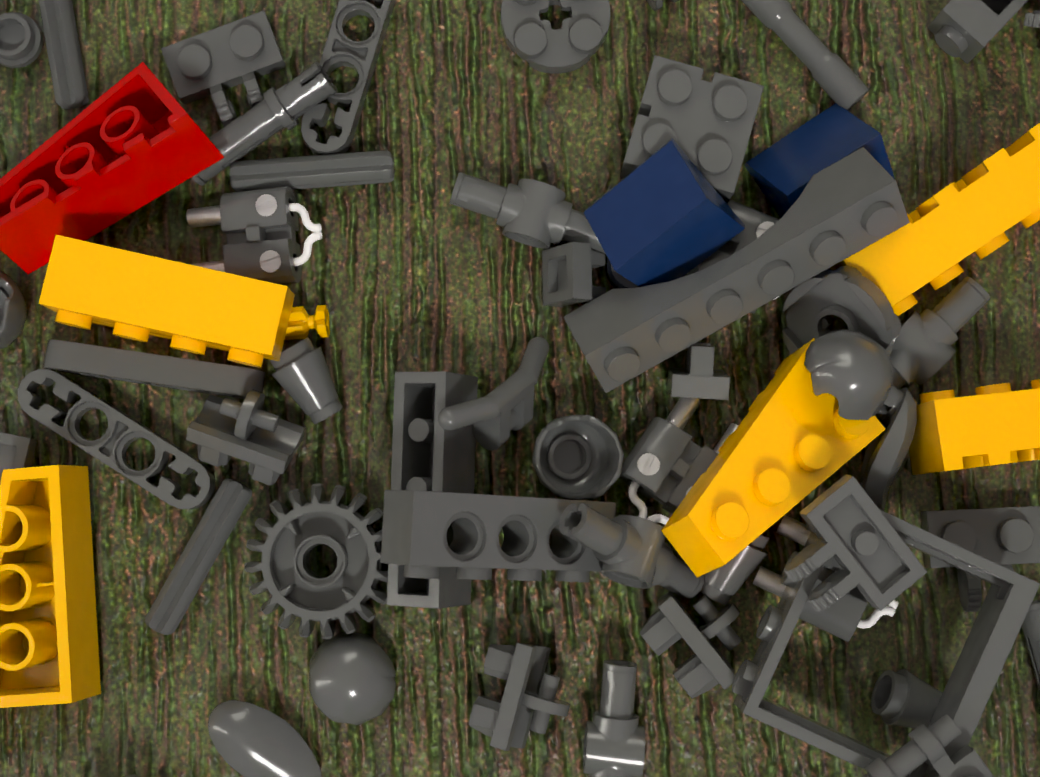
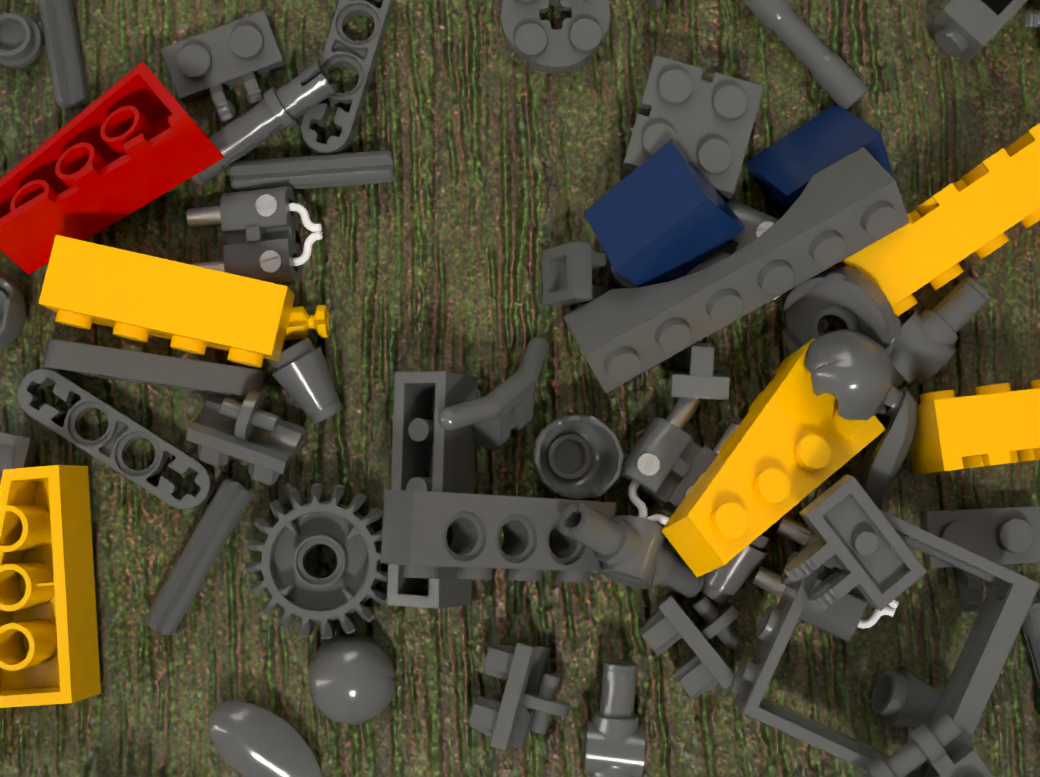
dark grey pin [449,172,606,255] -> none

